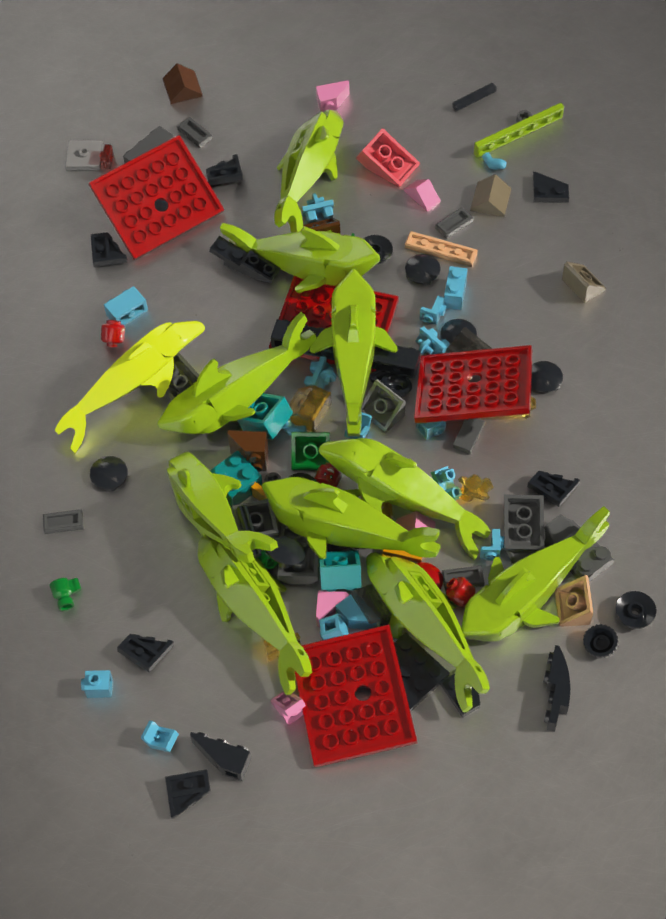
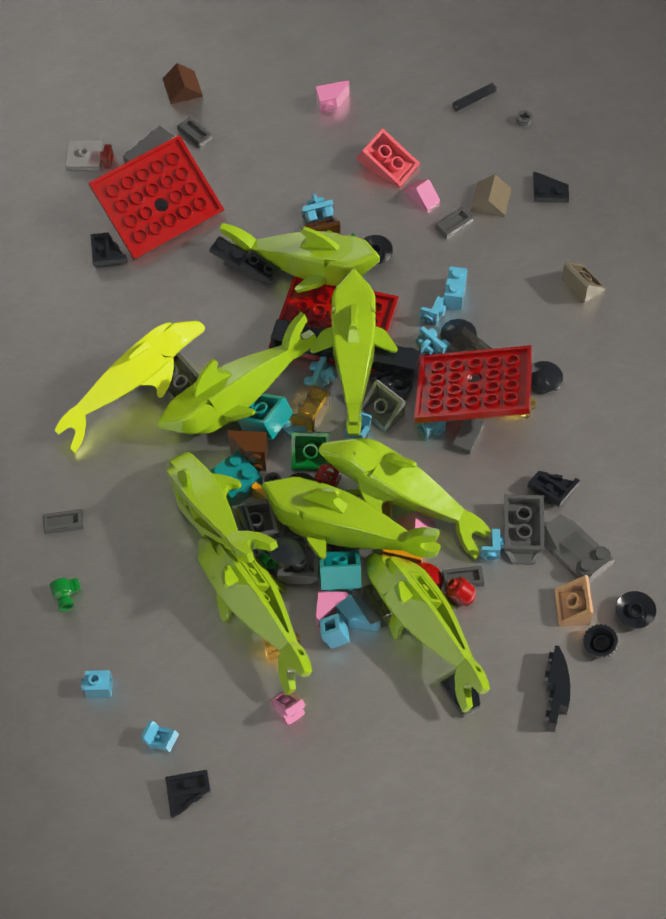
black dish [90,456,128,492] -> none
red head [101,320,125,347] -> none
medium azure brick [104,286,148,325] -> none
black wing [117,634,174,673] -> none
black slope [190,732,251,781] -> none
black wing [206,154,243,185] -> none
lime animal [274,109,343,233] -> none
red plate [295,625,418,768] -> none
black plate [394,632,450,712] -> none
light nougat tile [405,231,478,267] -> none
black dish [405,254,441,285] -> none
hips [431,466,462,500] -> none
clear yellow hips [458,474,494,502] -> none
lime animal [461,506,610,642] -> none
lime tile [474,103,564,158] -> none
medium azure arm [482,152,507,170] -> none

